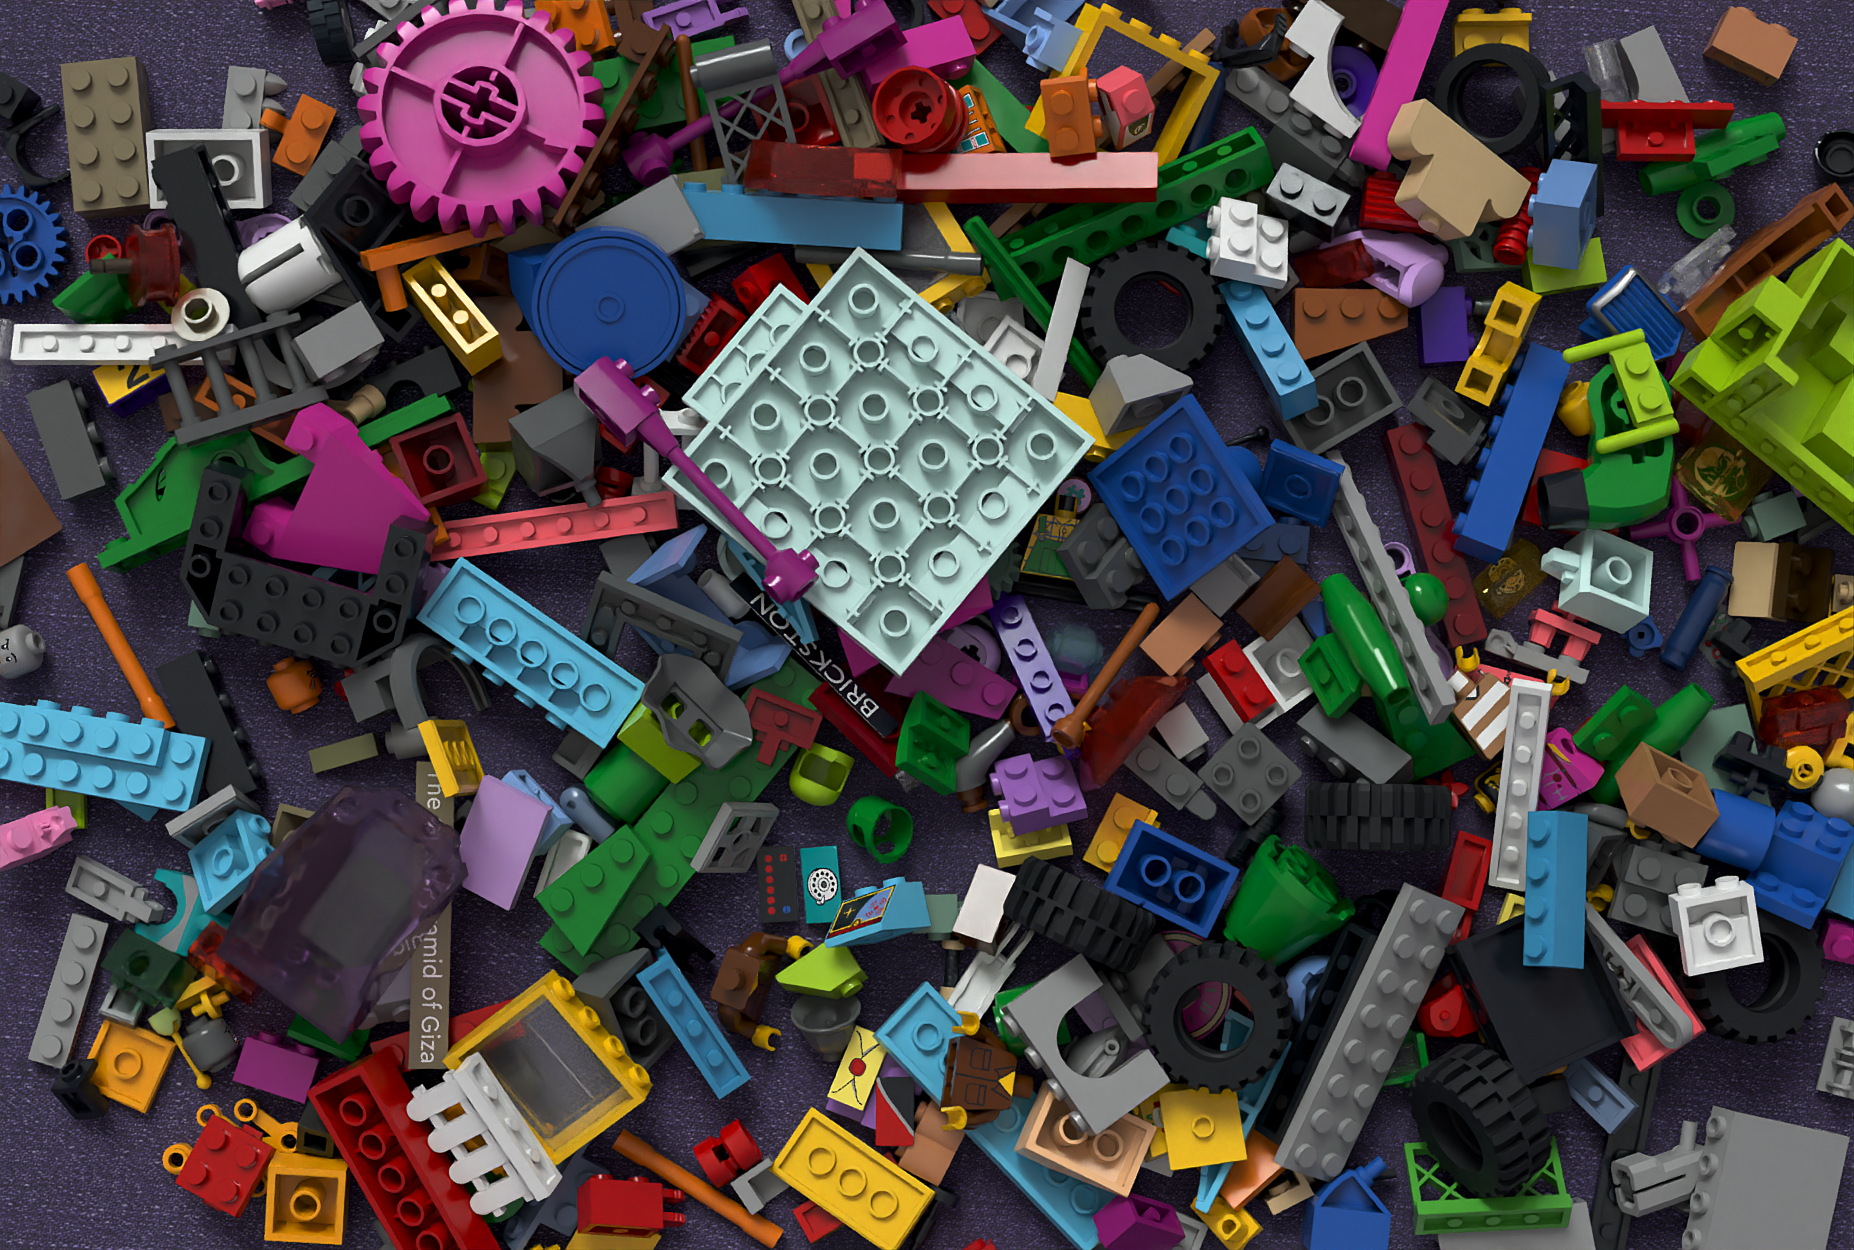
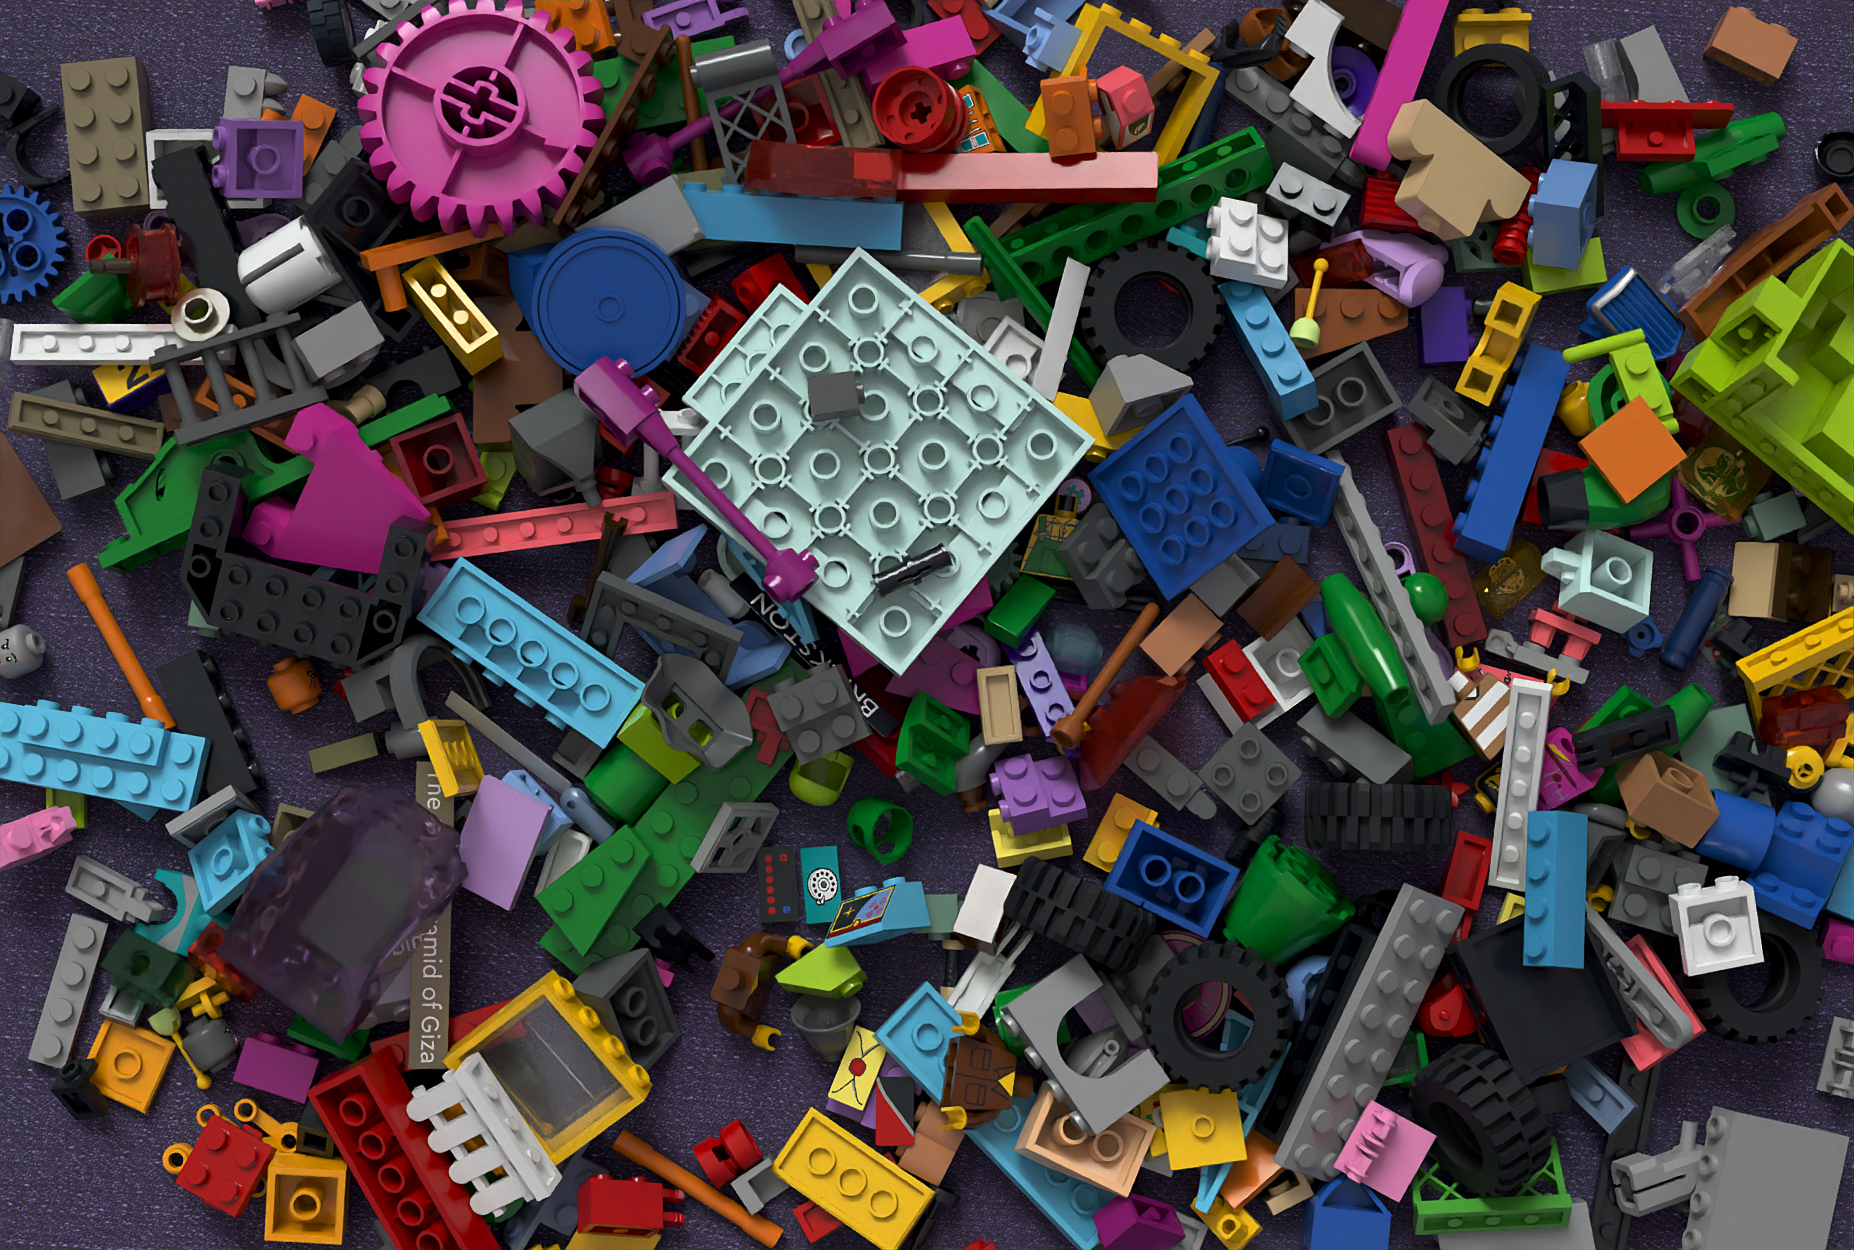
dark azure fence [636,945,751,1100] -> none
light grey brick [1151,702,1209,762] -> none
none -> dark tan tile [7,391,165,461]
none -> medium lavender plate [212,118,304,198]
none -> white sticker [445,691,571,795]
none -> dark brown hinge [566,511,629,625]
none -> dark grey plate [766,661,872,765]
none -> dark grey brick [807,370,865,422]
none -> black pin [871,543,953,598]
none -> tan tile [975,665,1023,745]
none -> green slope [984,573,1056,649]
none -> hinge [1289,258,1329,349]
none -> bright pink hinge [1333,1099,1437,1203]
none -> black hinge [1571,704,1680,773]
none -> orange tile [1577,395,1687,504]

